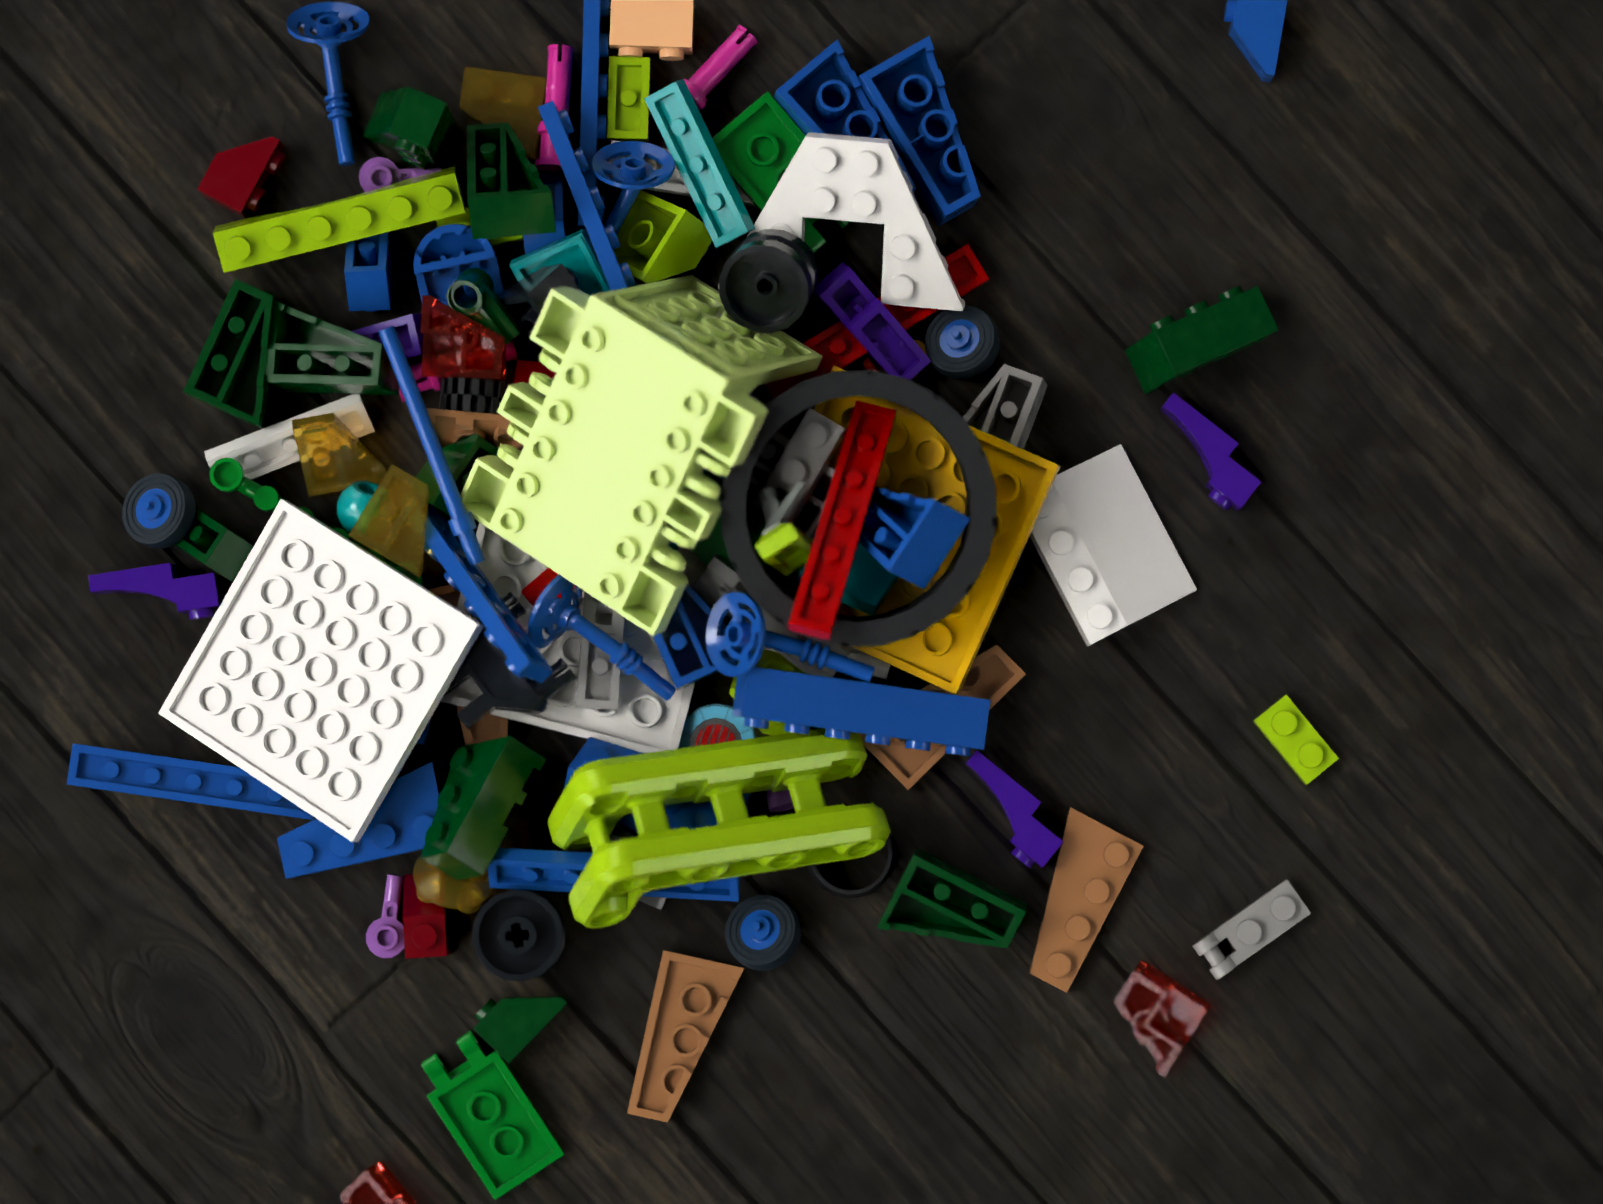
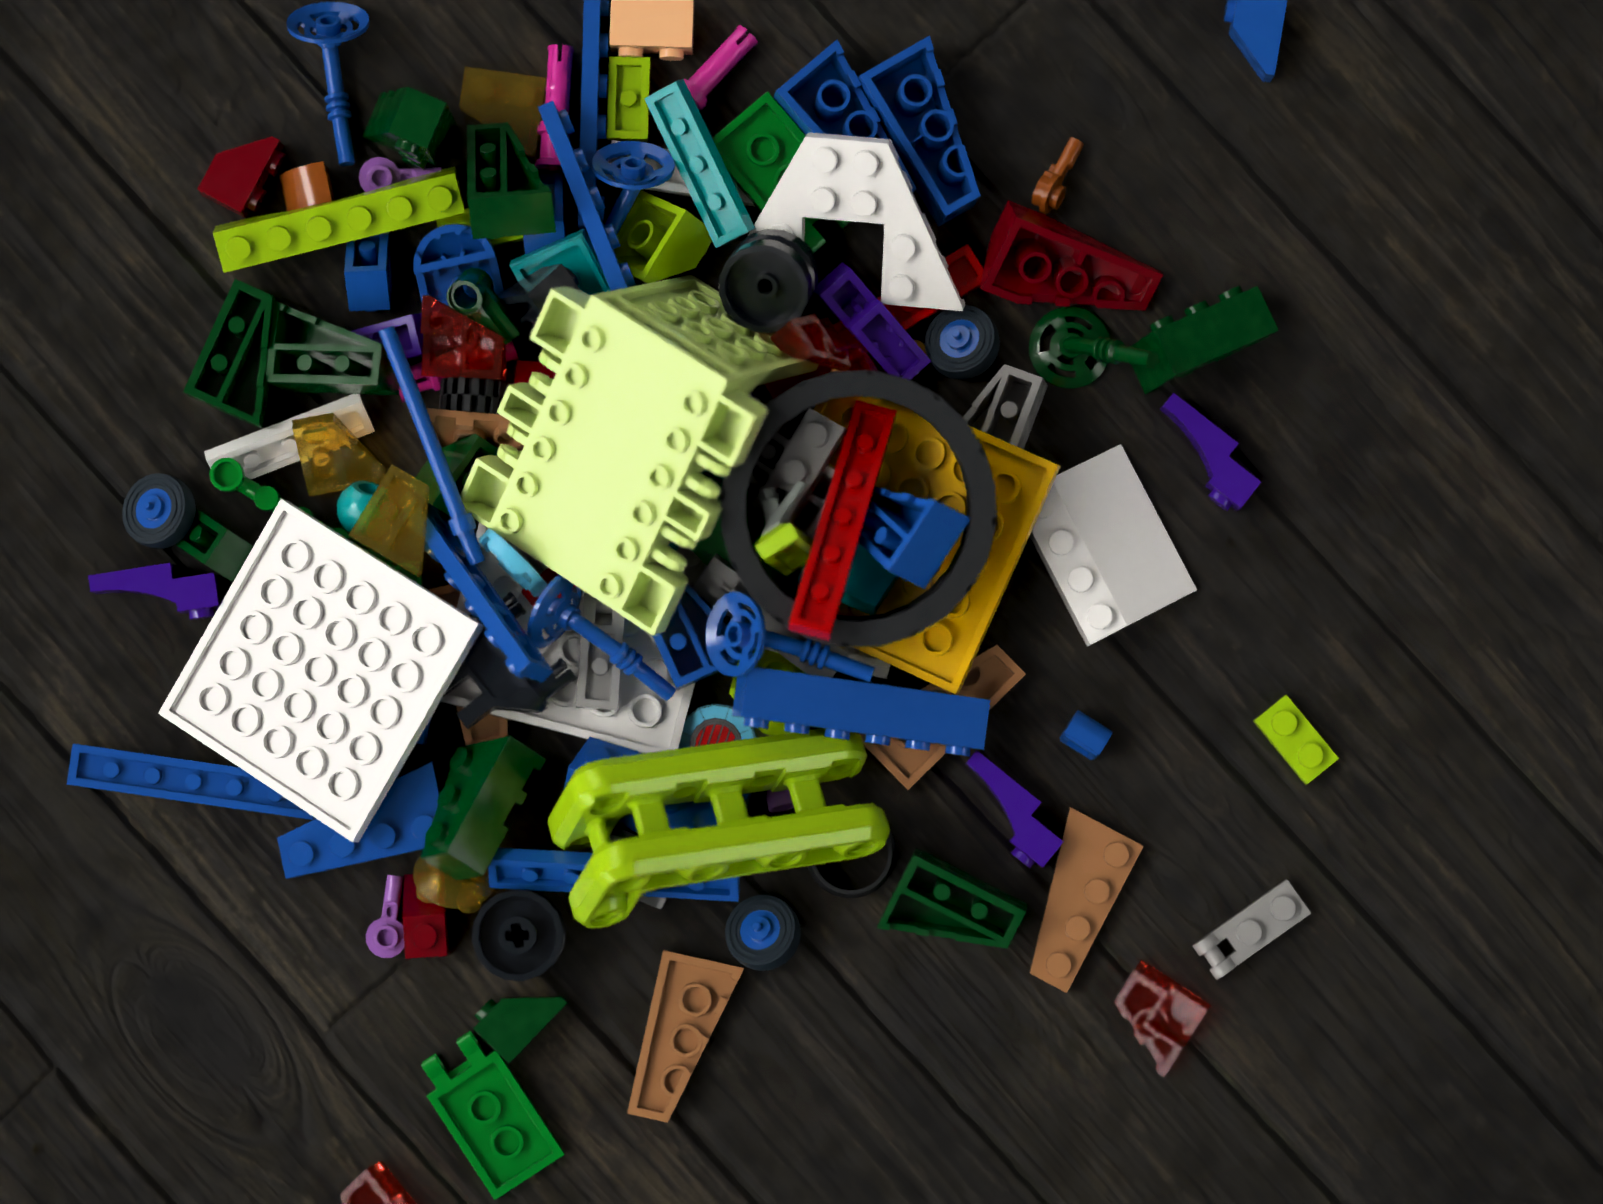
none -> dark orange brick [279,161,335,211]
none -> medium azure tile [479,528,548,597]
none -> clear red slope [770,314,879,372]
none -> dark red wedge [980,200,1163,311]
none -> dark green dish [1029,307,1158,389]
none -> dark orange plate [1031,137,1084,214]
none -> blue brick [1059,710,1113,761]

